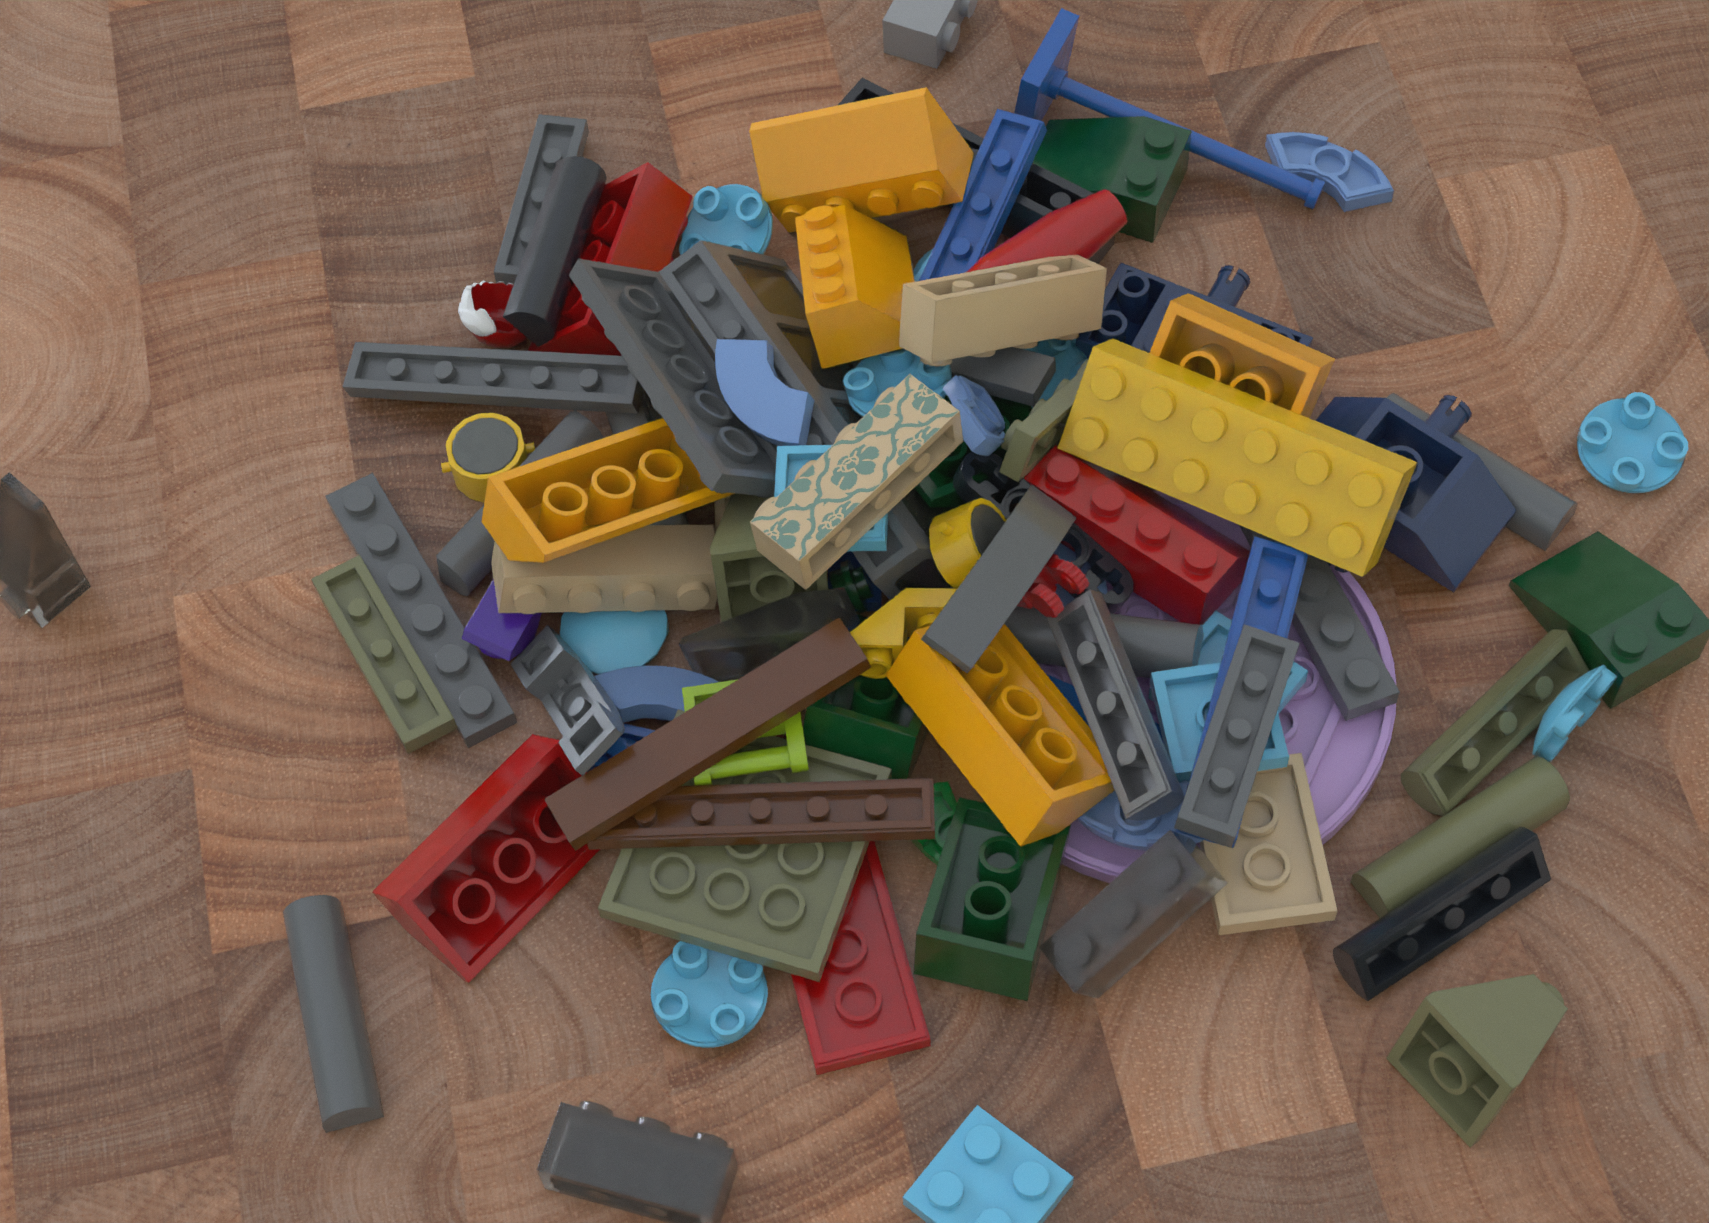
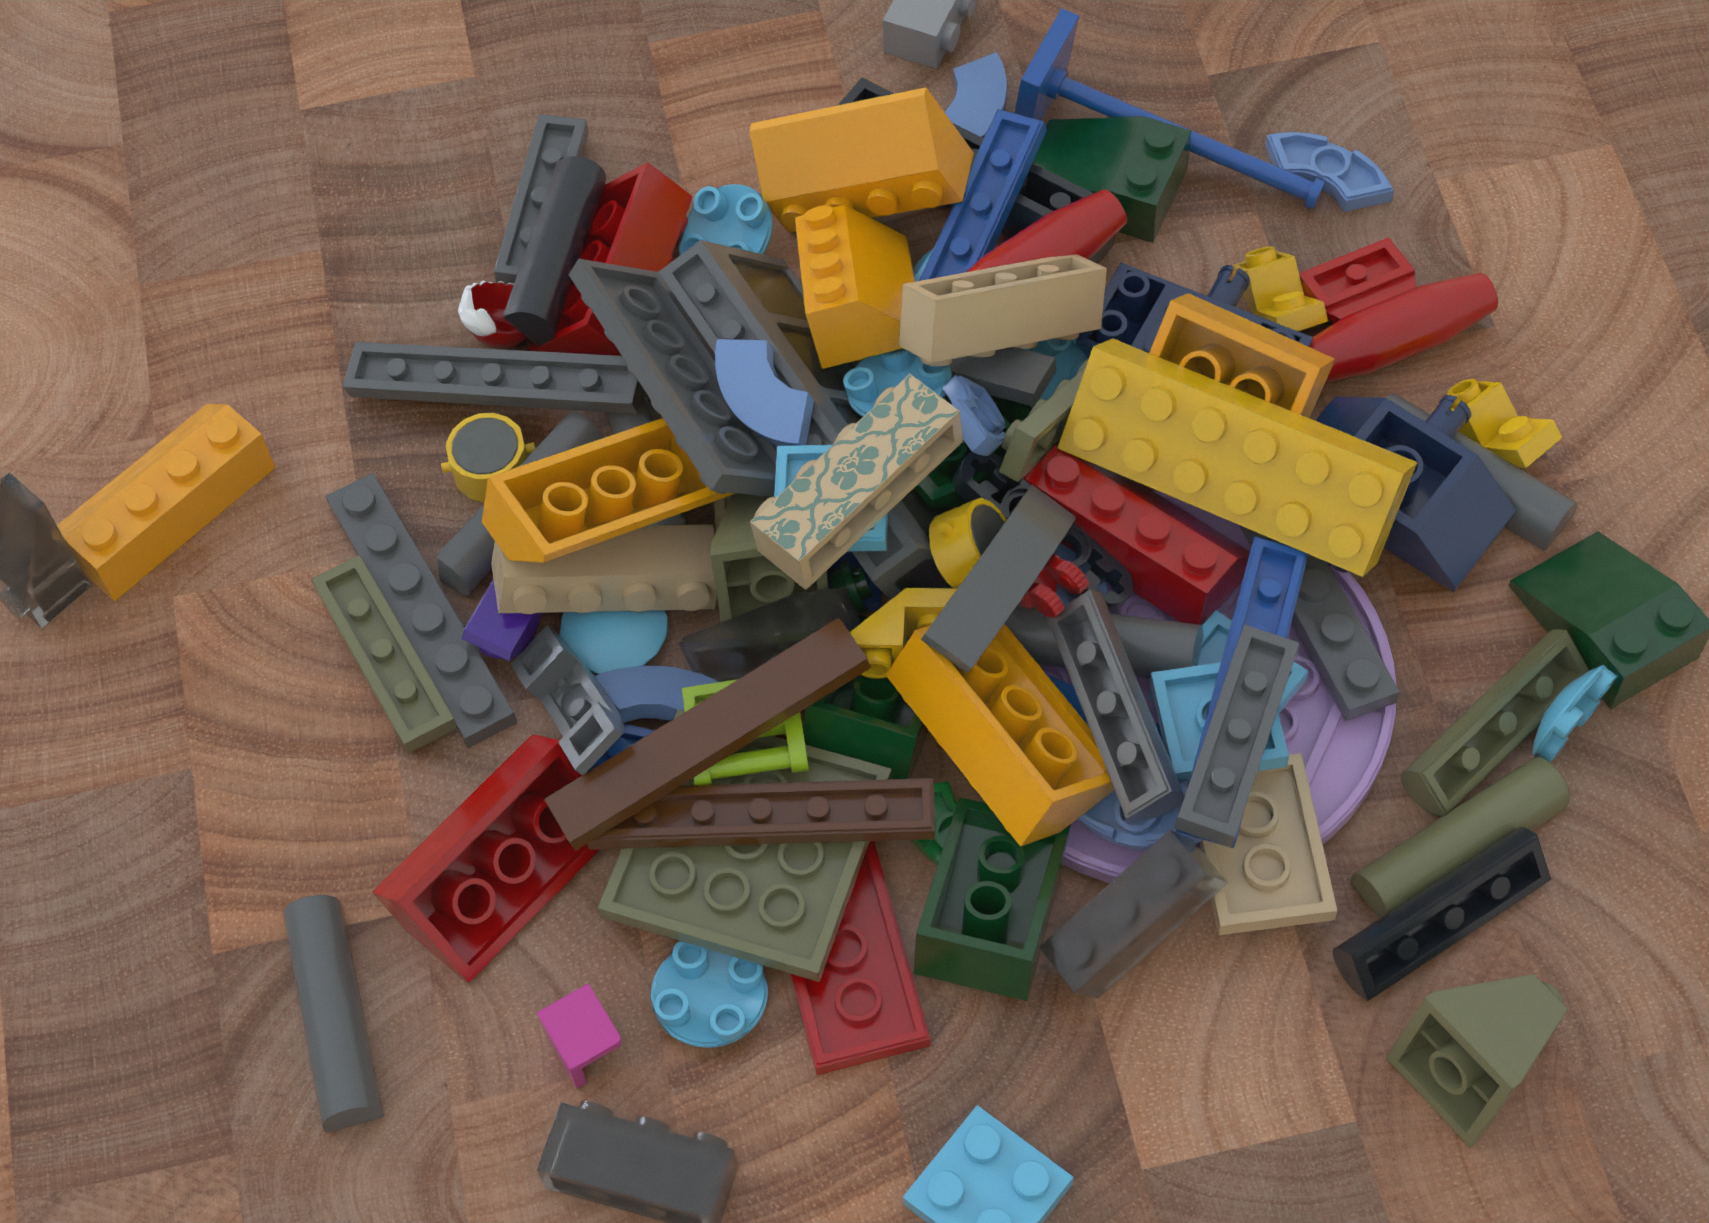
medium azure dish [1577,392,1689,493] -> none
none -> light orange slope [45,404,276,602]
none -> dark pink panel [536,983,622,1089]
none -> medium blue tile [945,52,1007,138]
none -> yellow slope [1232,246,1328,331]
none -> red plate [1299,237,1498,384]
none -> yellow slope [1432,378,1562,468]

